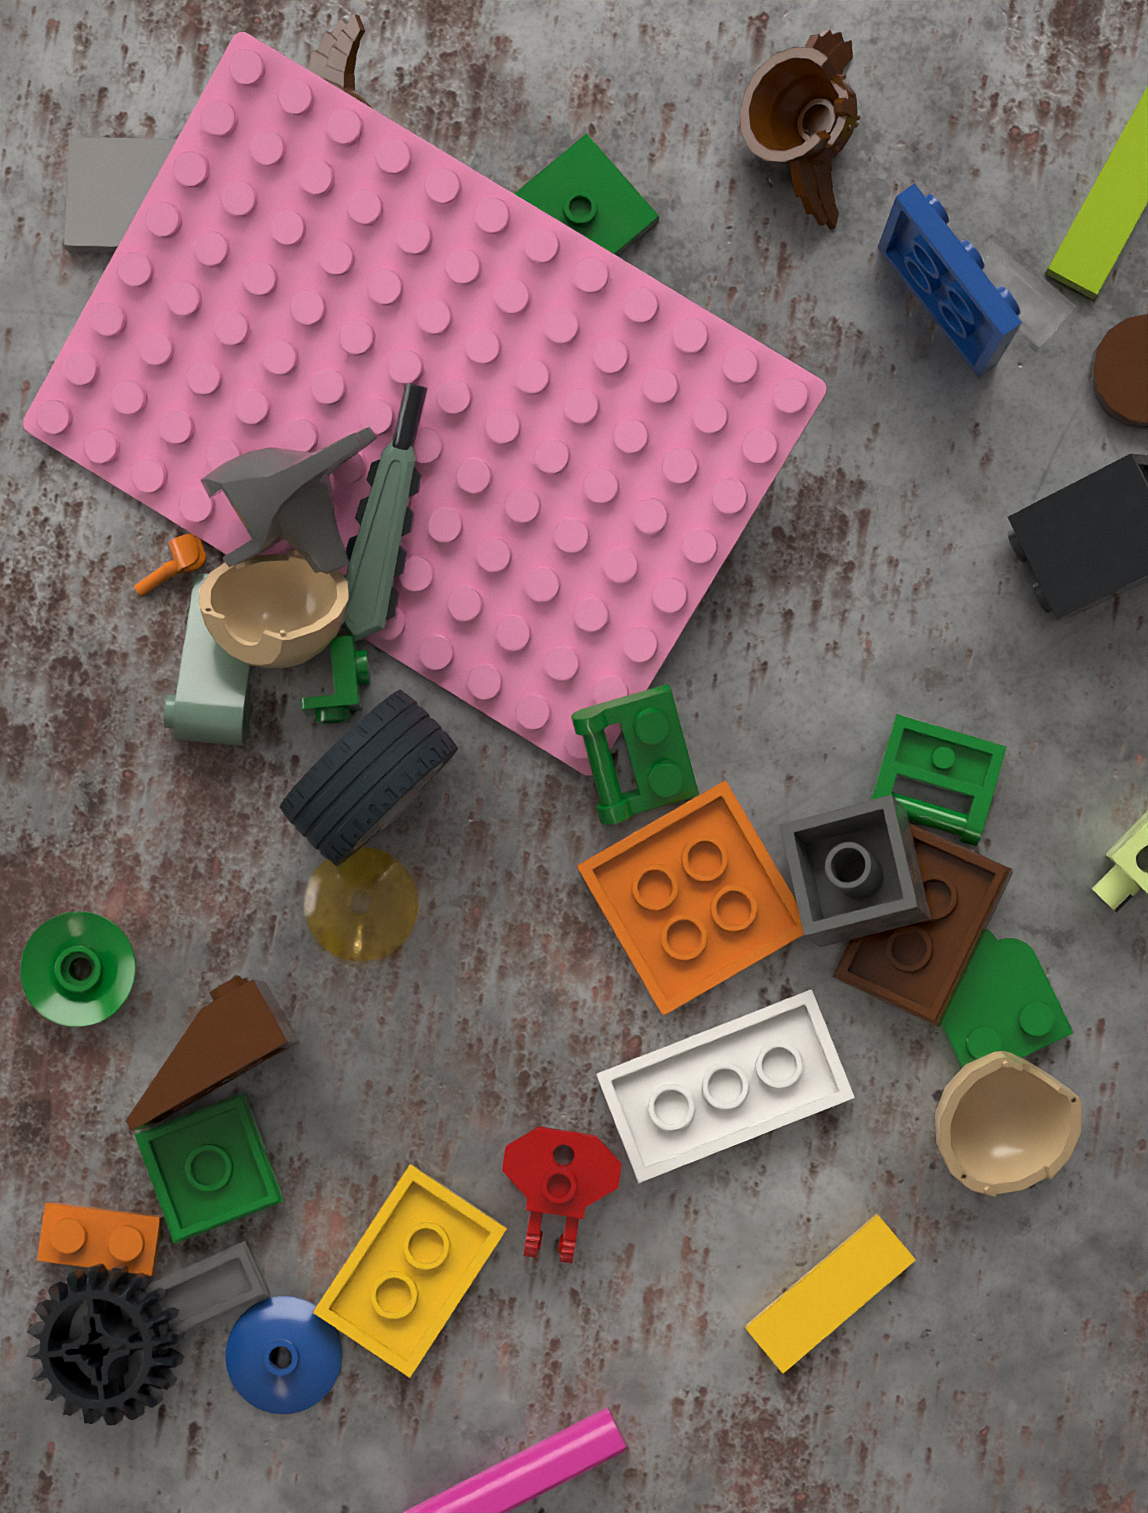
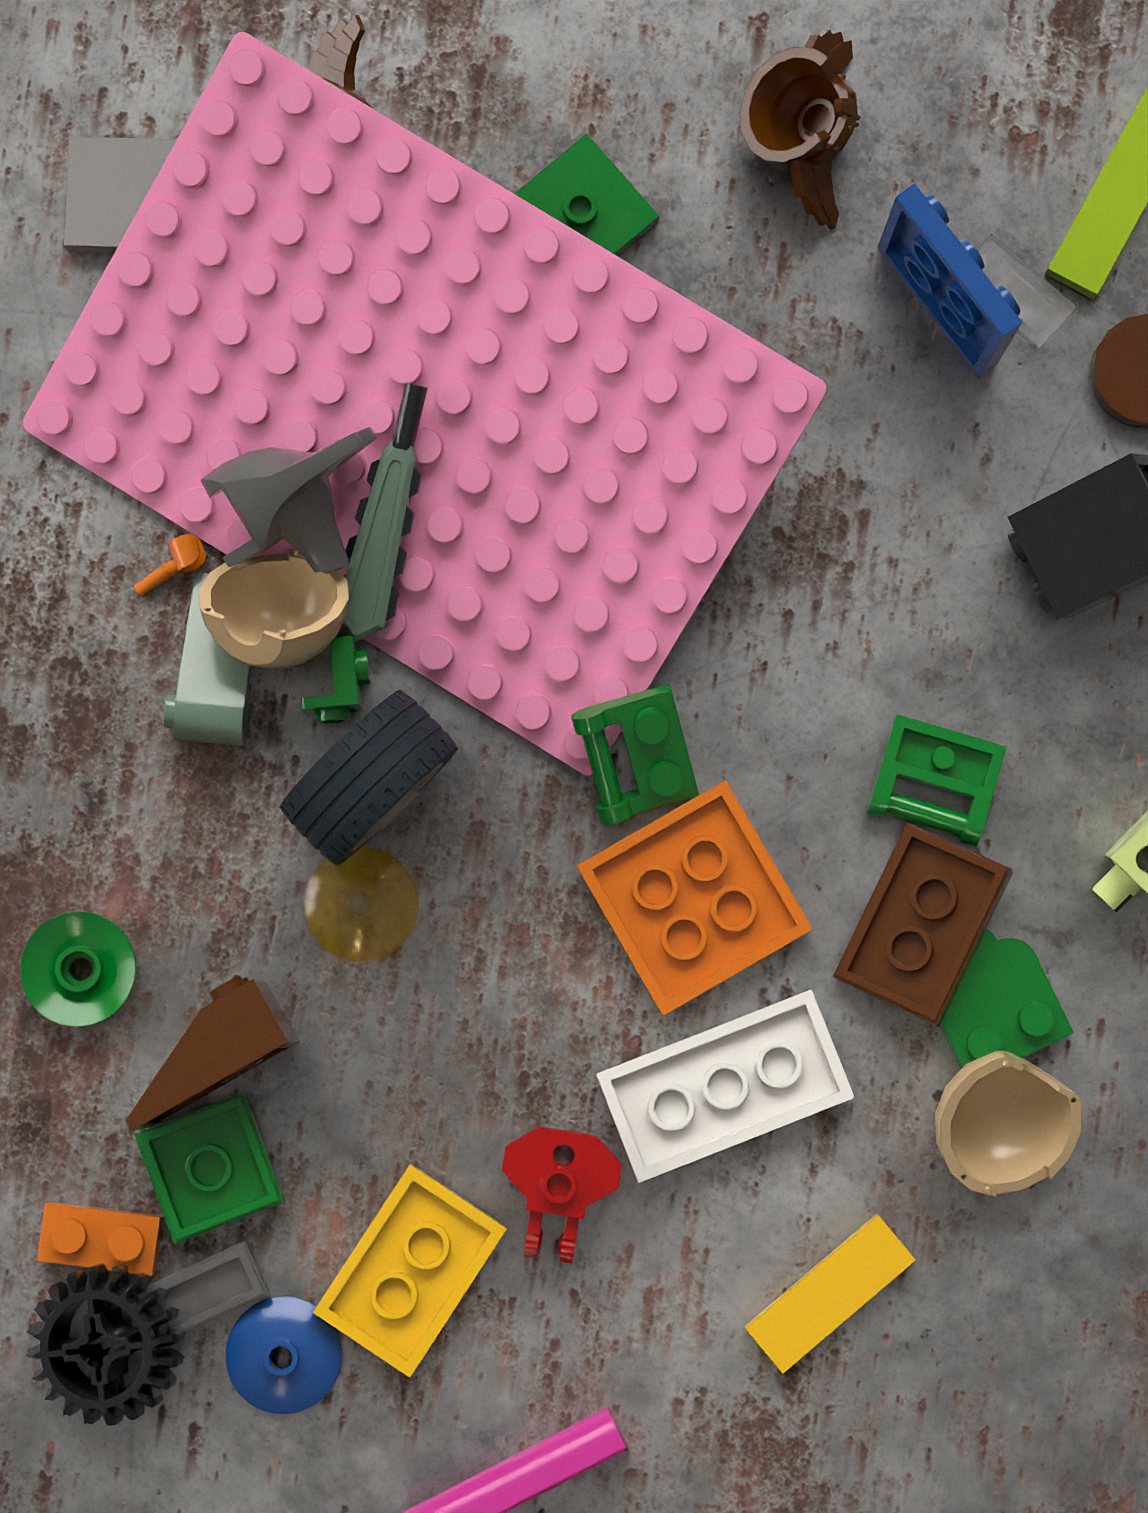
dark grey brick [780,795,931,947] -> none

